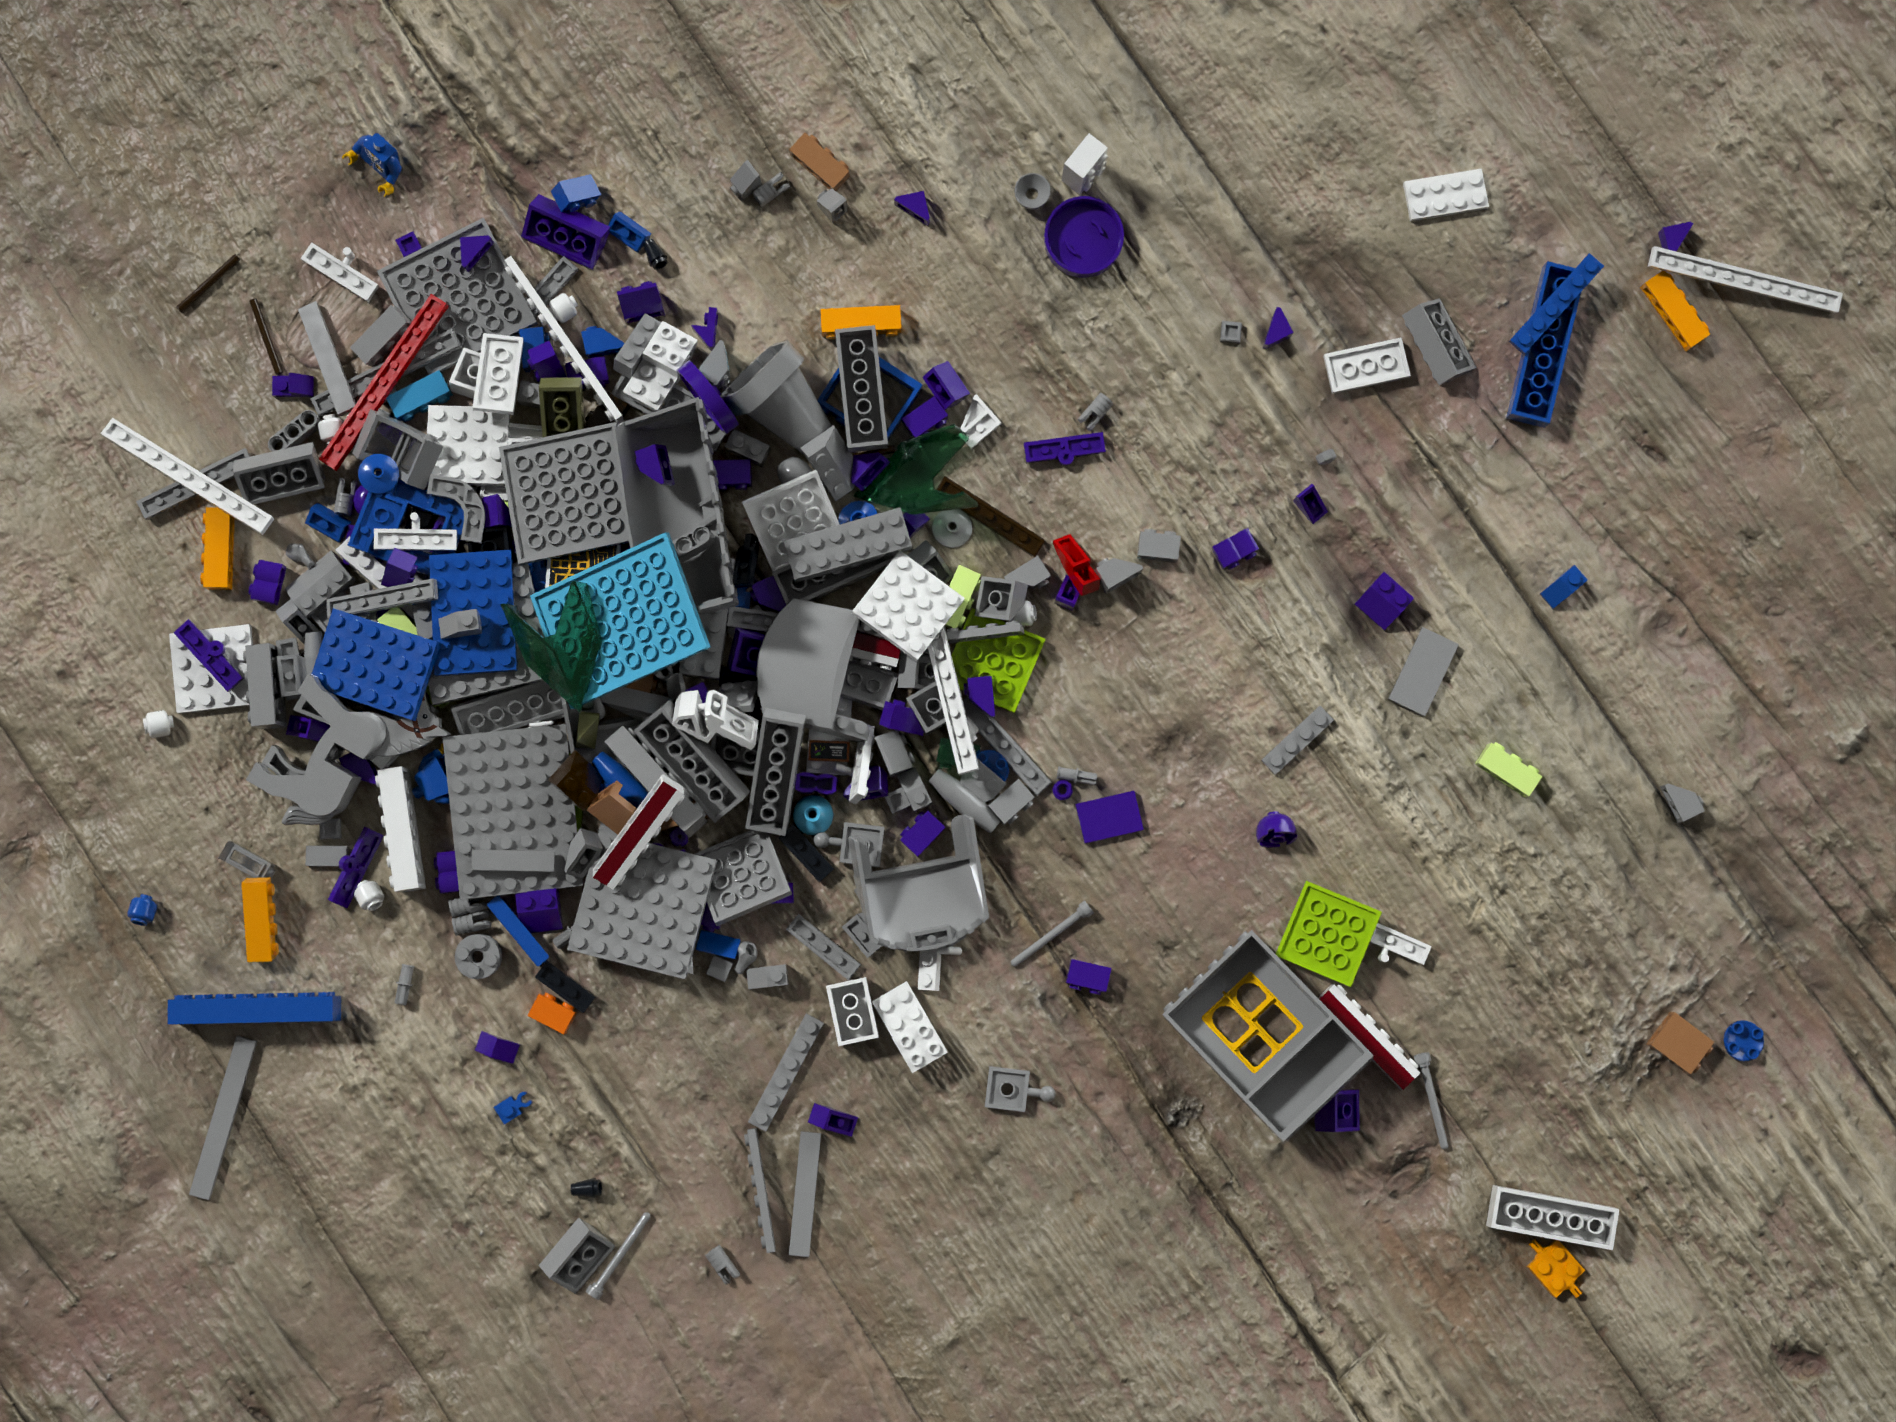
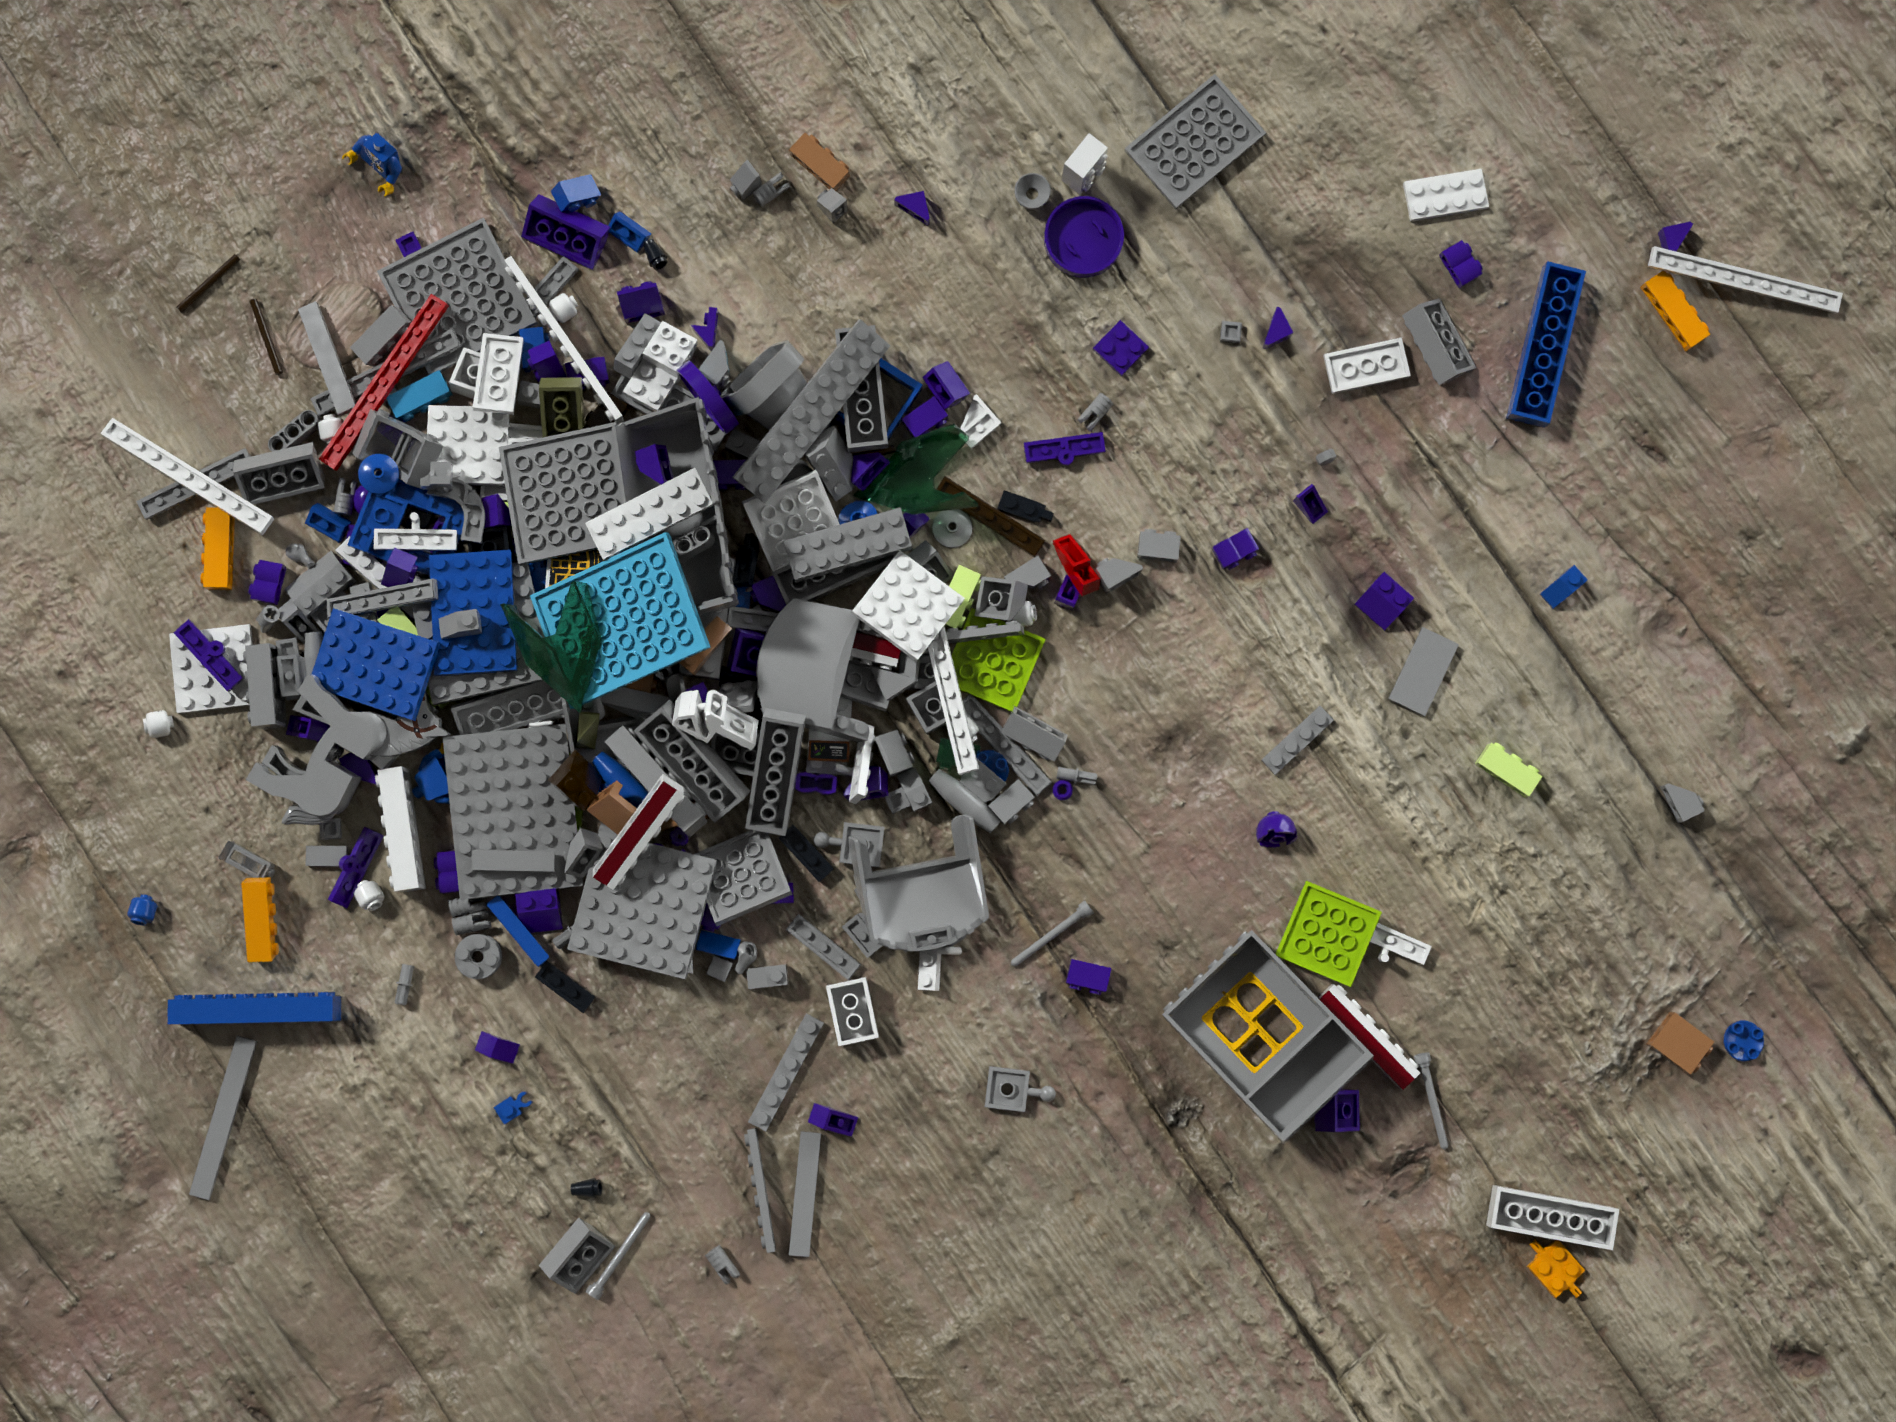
dark purple slope [272,373,314,397] -> none
white plate [301,242,379,303] -> none
dark purple slope [460,235,494,272] -> none
orange brick [527,992,577,1035] -> none
blue slope [581,326,625,359] -> none
medium azure piece [793,795,833,835] -> none
light orange brick [820,305,902,339] -> none
white piece [872,981,948,1073] -> none
dark purple slope [879,699,924,736] -> none
dark purple brick [900,811,946,857] -> none
dark purple slope [964,676,995,718] -> none
dark purple tile [1075,791,1144,844] -> none
blue plate [1509,253,1604,355] -> none
none -> light grey hinge [256,605,280,633]
none -> light grey brick [420,462,453,493]
none -> white plate [585,468,713,560]
none -> medium nougat slope [678,616,733,676]
none -> light grey plate [733,319,891,503]
none -> light grey tile [871,667,918,701]
none -> black hinge [997,490,1054,523]
none -> light grey brick [1001,707,1068,761]
none -> dark purple plate [1092,320,1149,376]
none -> light grey plate [1124,74,1266,210]
none -> dark purple brick [1439,240,1483,289]

